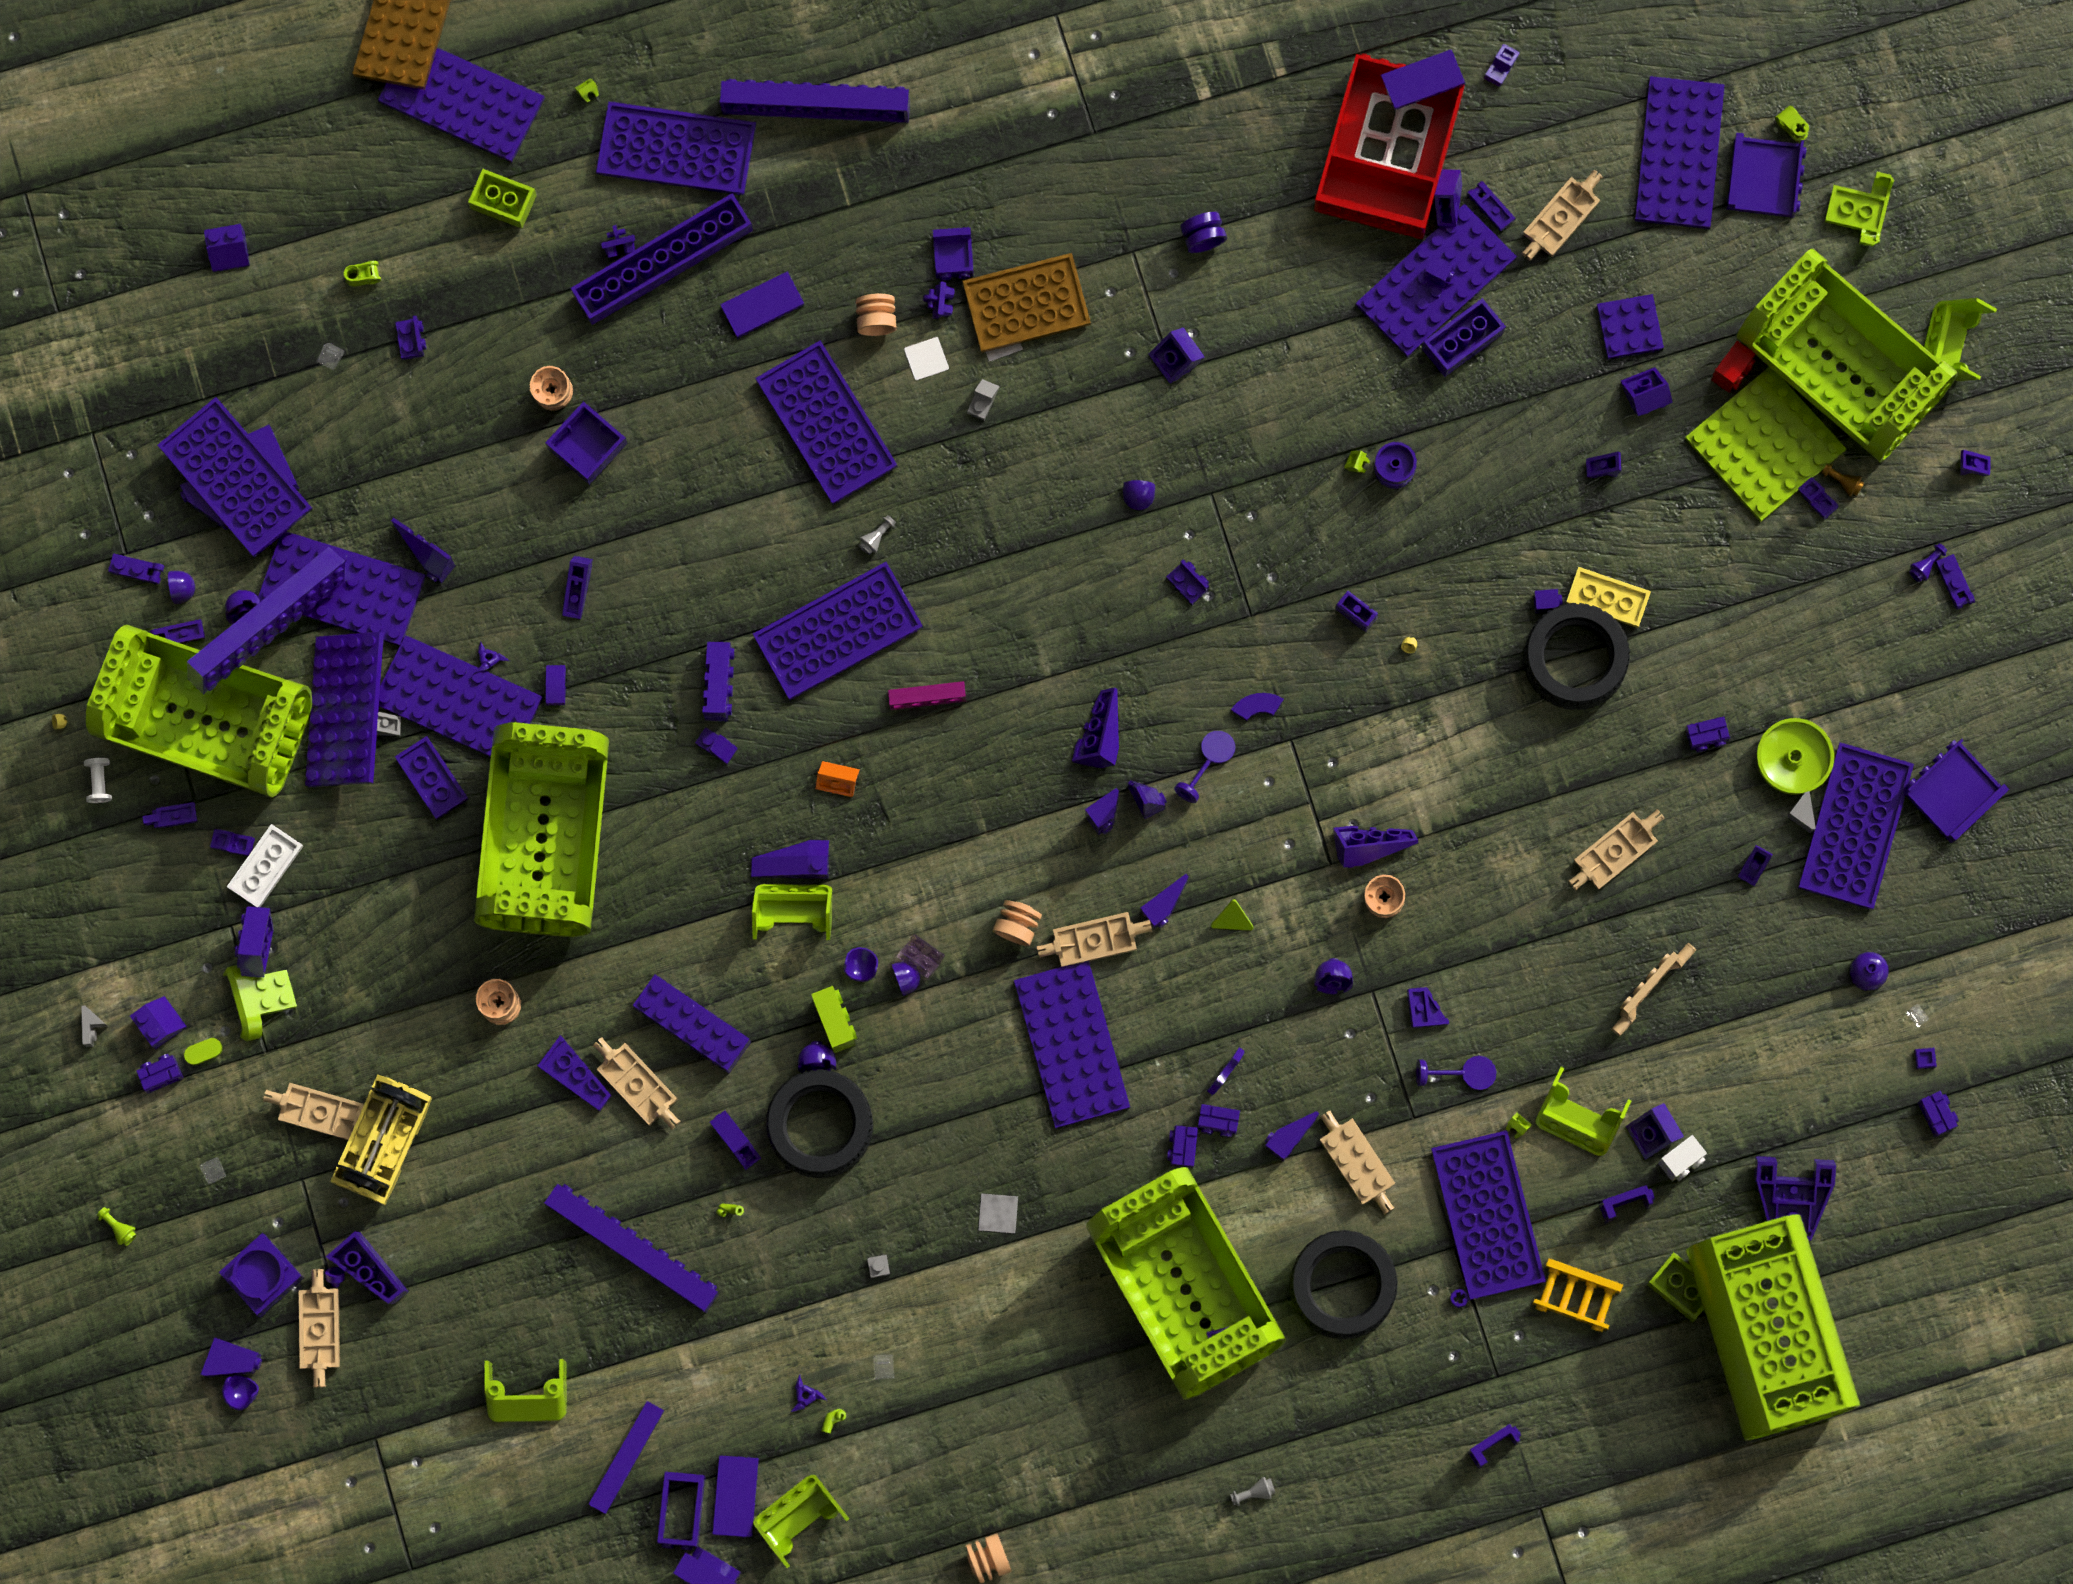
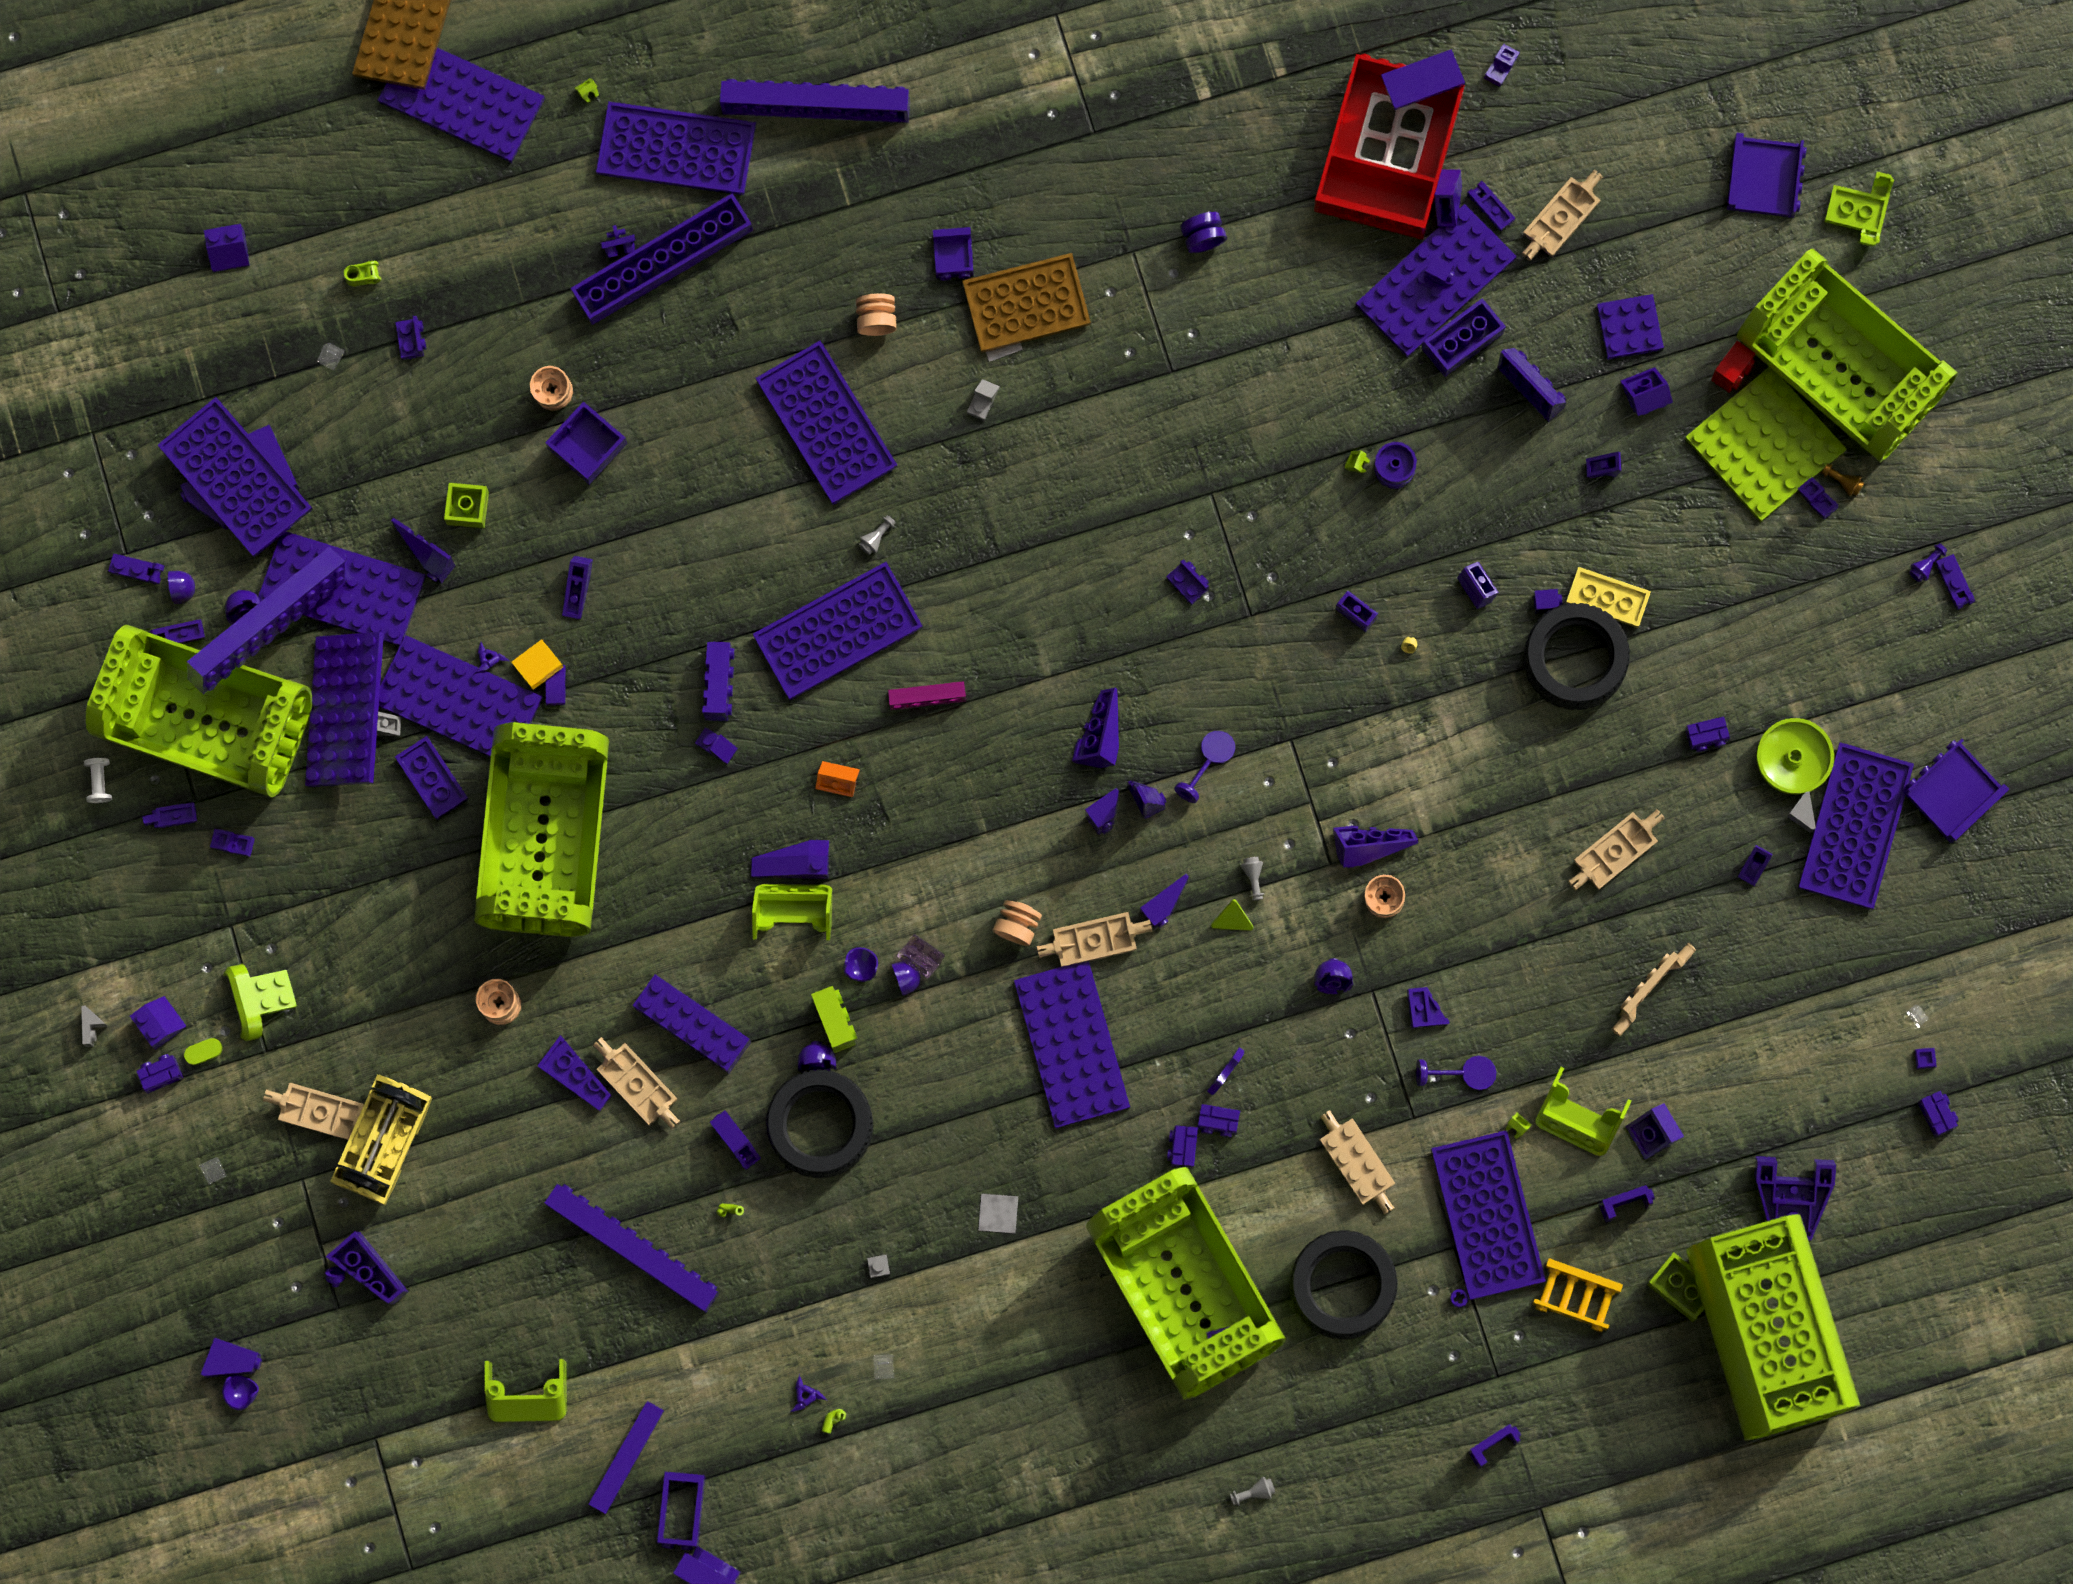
light yellow hinge [52,714,67,729] -> none
lime piece [97,1207,137,1246] -> none
dark purple container [219,1233,304,1318] -> none
white plate [227,824,303,907] -> none
dark purple brick [235,907,274,978] -> none
tan plate [299,1269,340,1388] -> none
lime brick [468,169,537,228] -> none
dark purple tile [713,1455,759,1538] -> none
dark purple tile [720,271,805,338] -> none
lime windscreen [753,1475,849,1568] -> none
white sticker [904,337,949,380] -> none
dark purple hips [923,281,955,319] -> none
light nougat wheel [966,1533,1012,1584] -> none
dark purple helmet [1123,480,1155,510] -> none
dark purple slope [1149,328,1205,384] -> none
dark purple tile [1231,693,1284,721] -> none
dark purple slope [1265,1111,1319,1162] -> none
dark purple plate [1635,76,1725,229] -> none
white brick [1658,1135,1707,1182] -> none
lime piece [1775,105,1809,142] -> none
dark purple cylinder [1849,952,1889,991] -> none
lime windscreen [1924,298,1997,381] -> none
dark purple slope [1960,450,1990,476] -> none
none -> lime brick [444,483,489,528]
none -> yellow tile [512,639,563,690]
none -> light grey piece [1240,857,1265,901]
none -> dark purple brick [1457,562,1499,609]
none -> dark purple slope [1497,348,1567,422]

